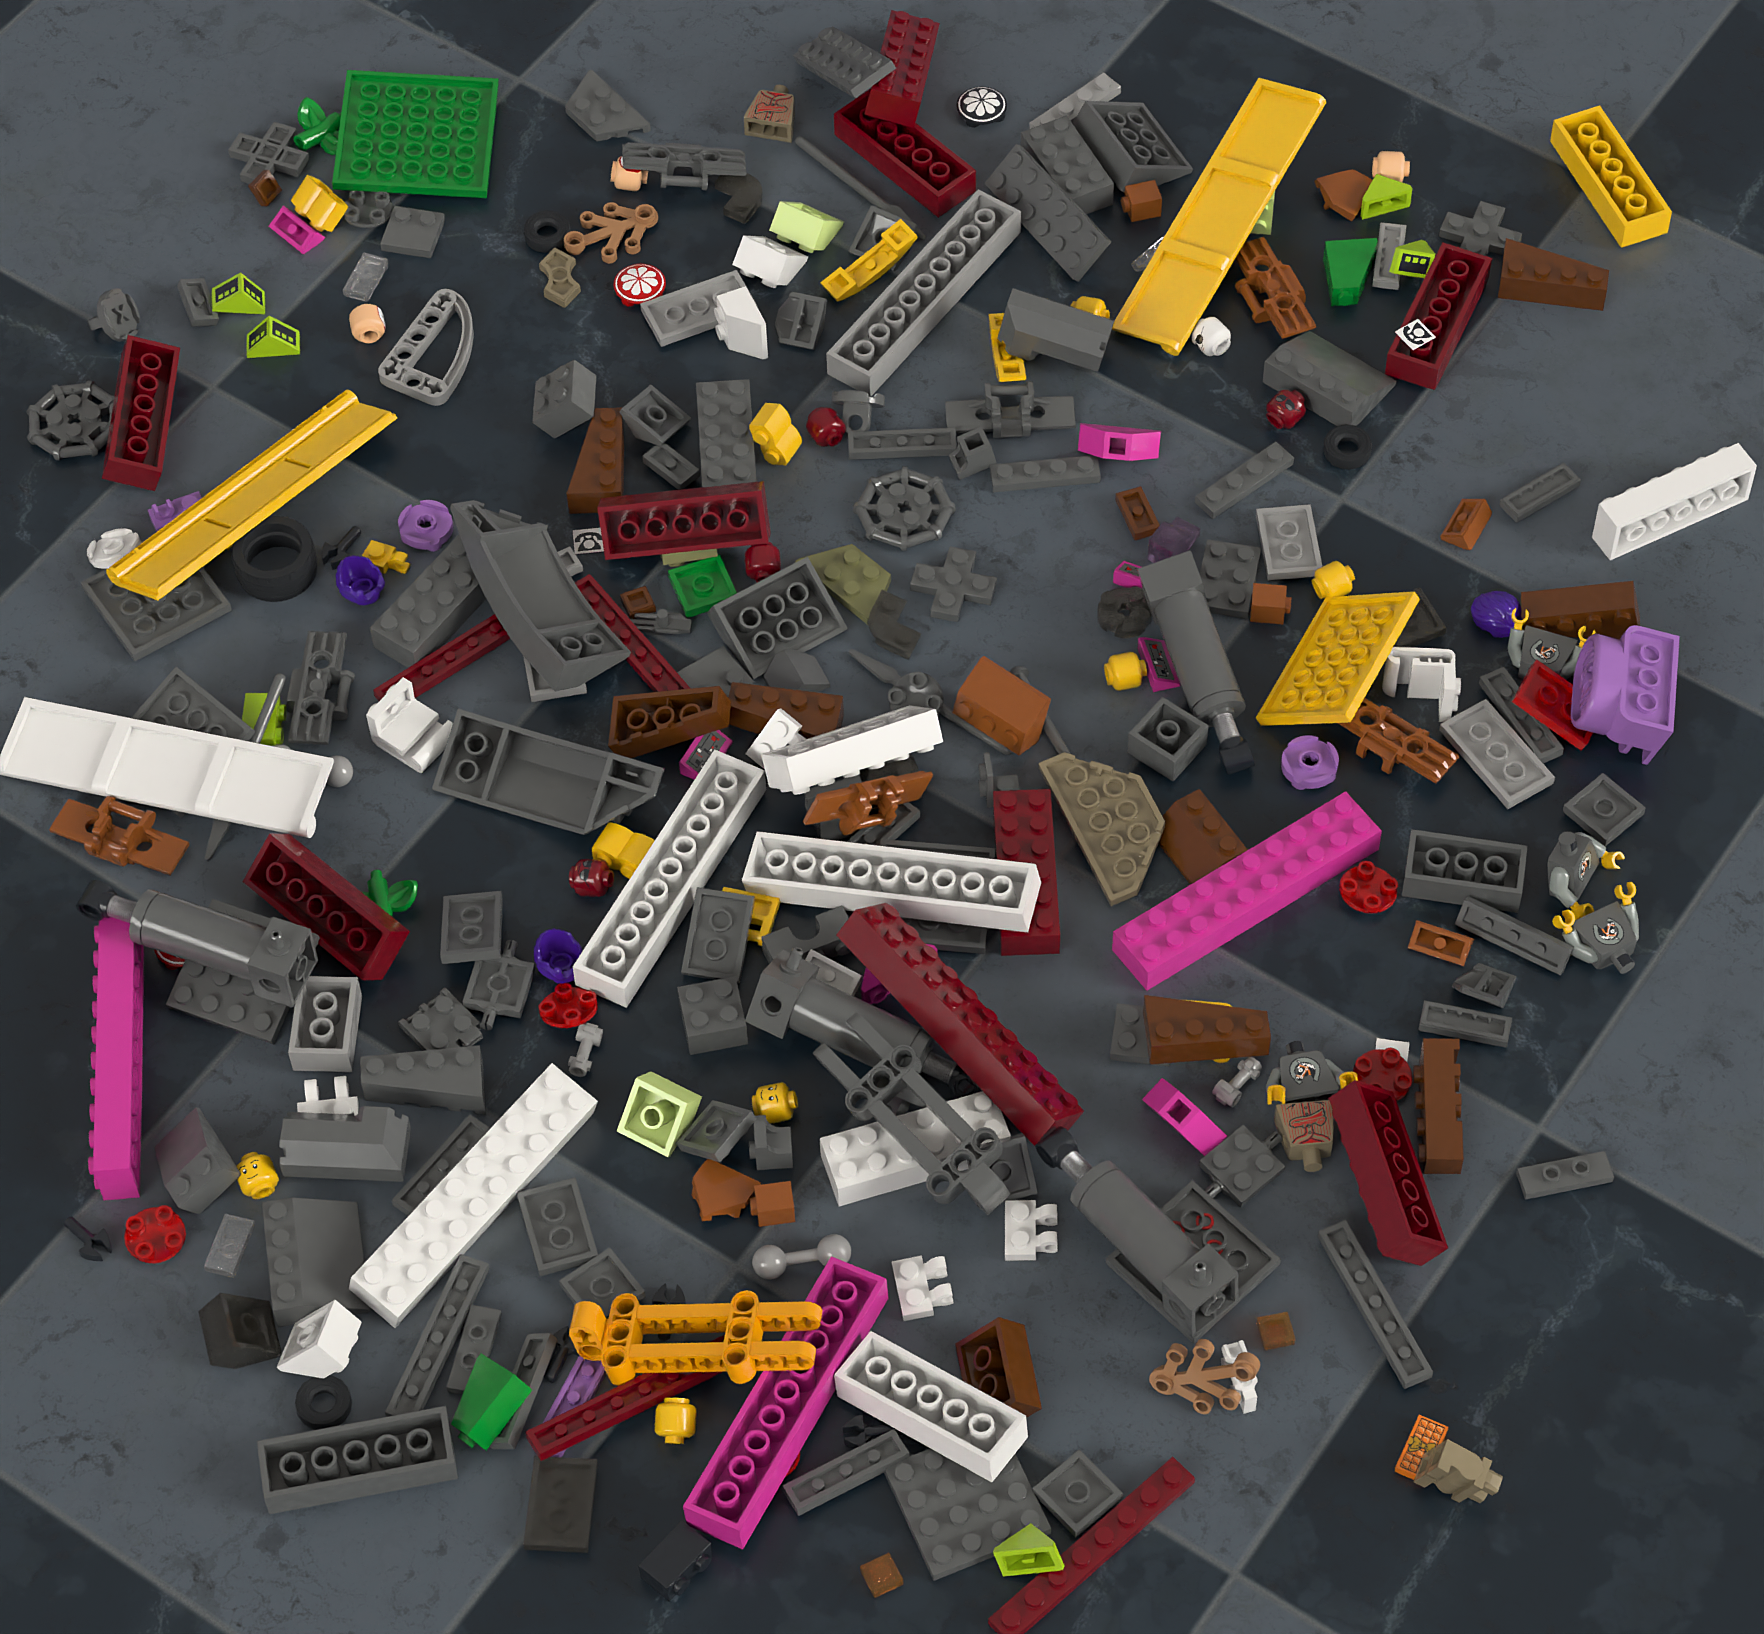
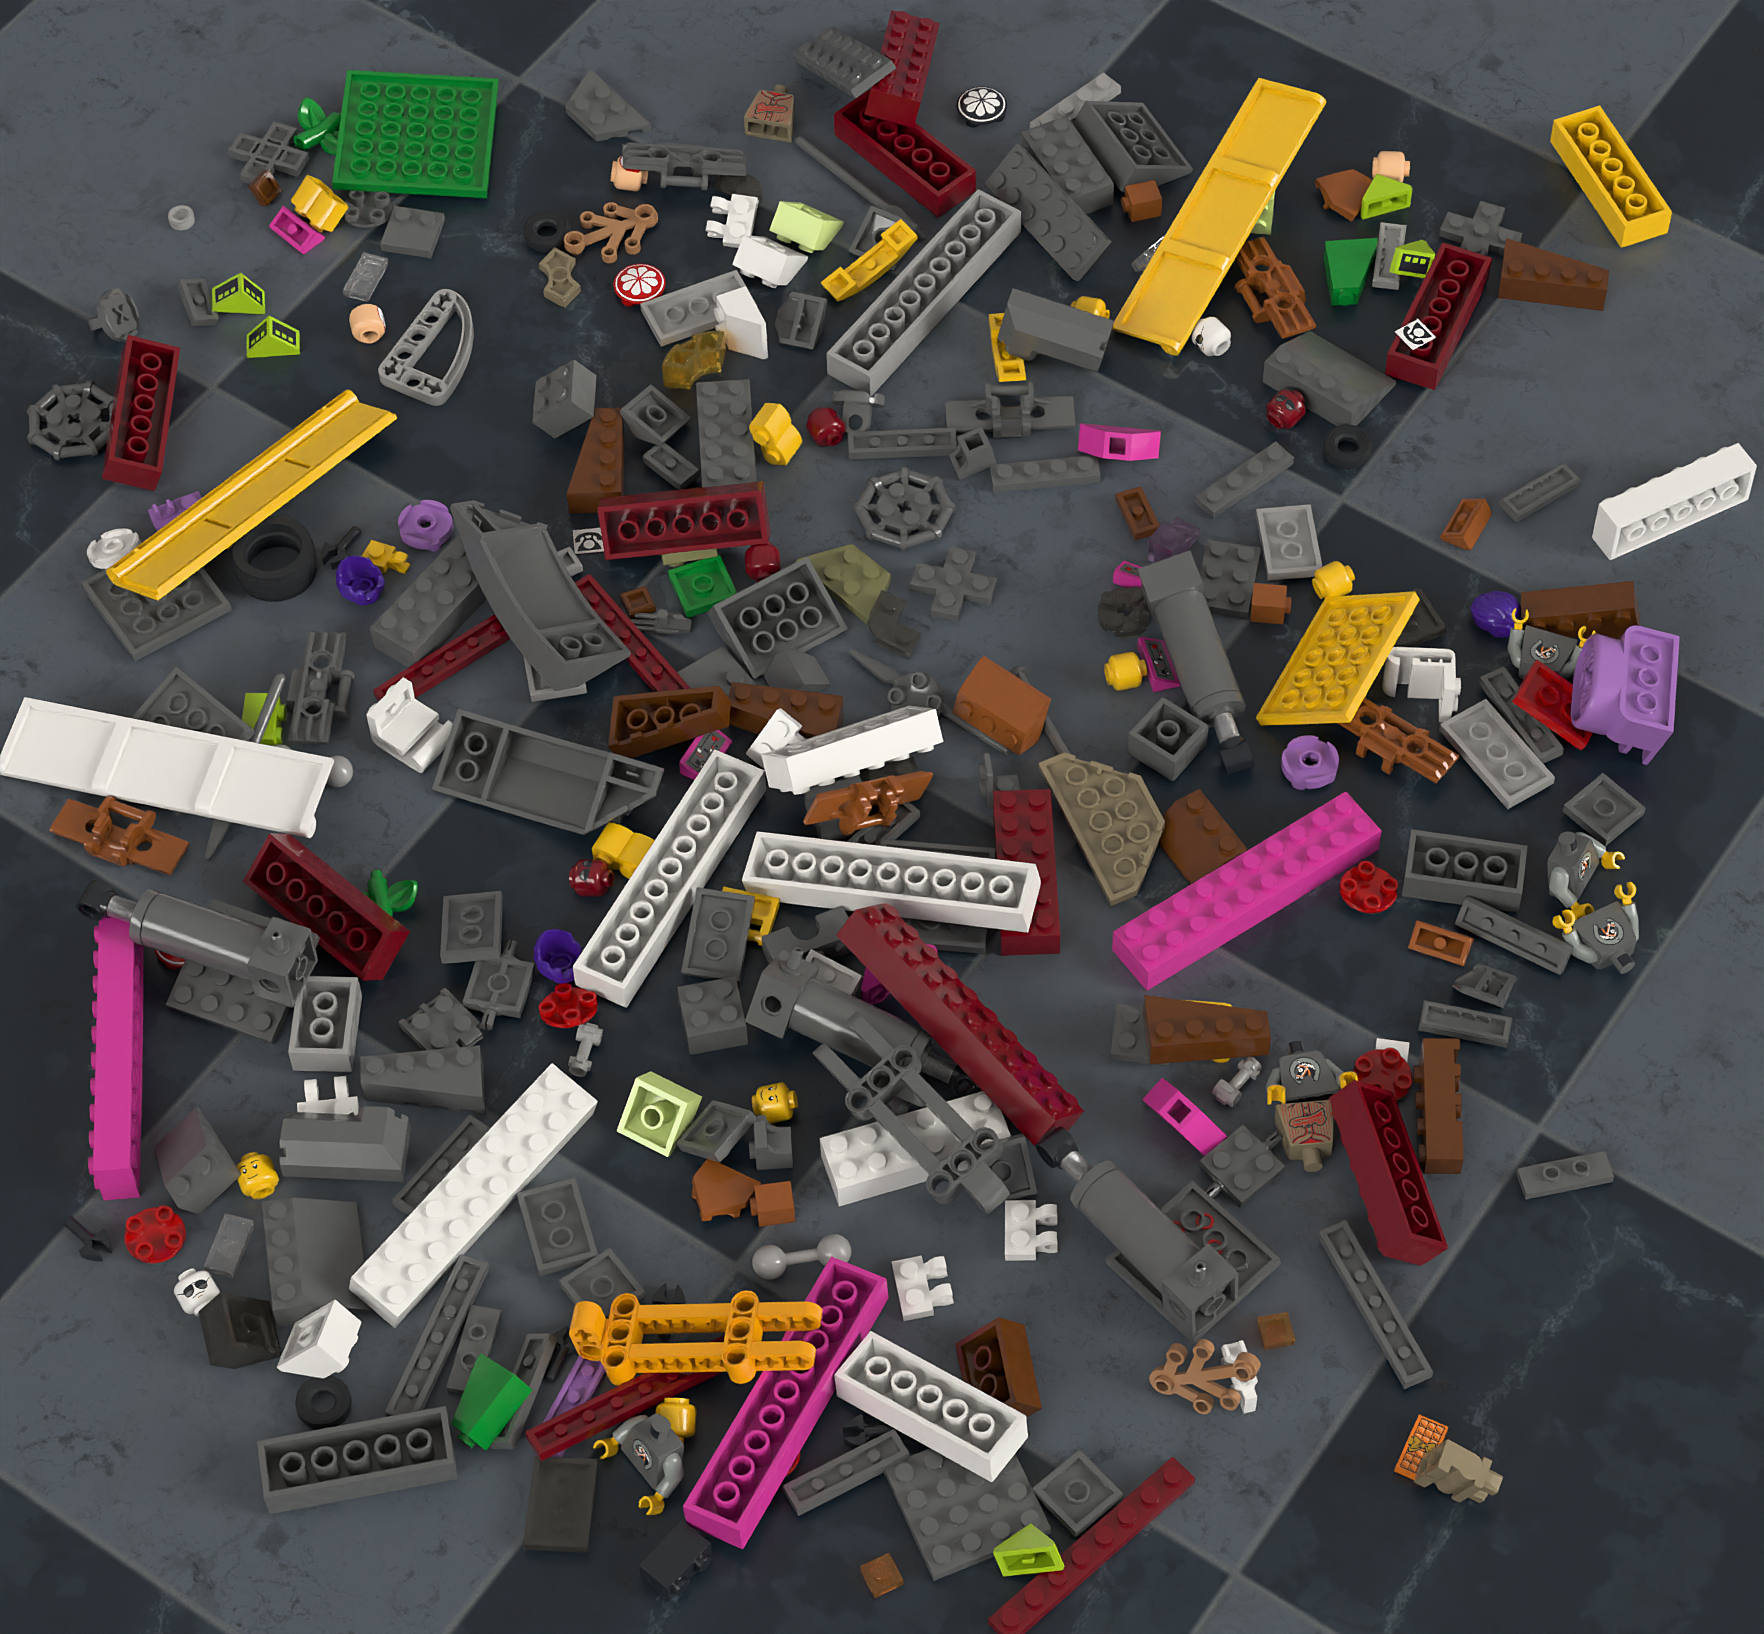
none -> light grey tile [168,205,195,231]
none -> white head [174,1268,220,1317]
none -> torso [593,1414,684,1515]
none -> clear yellow brick [662,331,726,389]
none -> white plate [706,194,759,248]

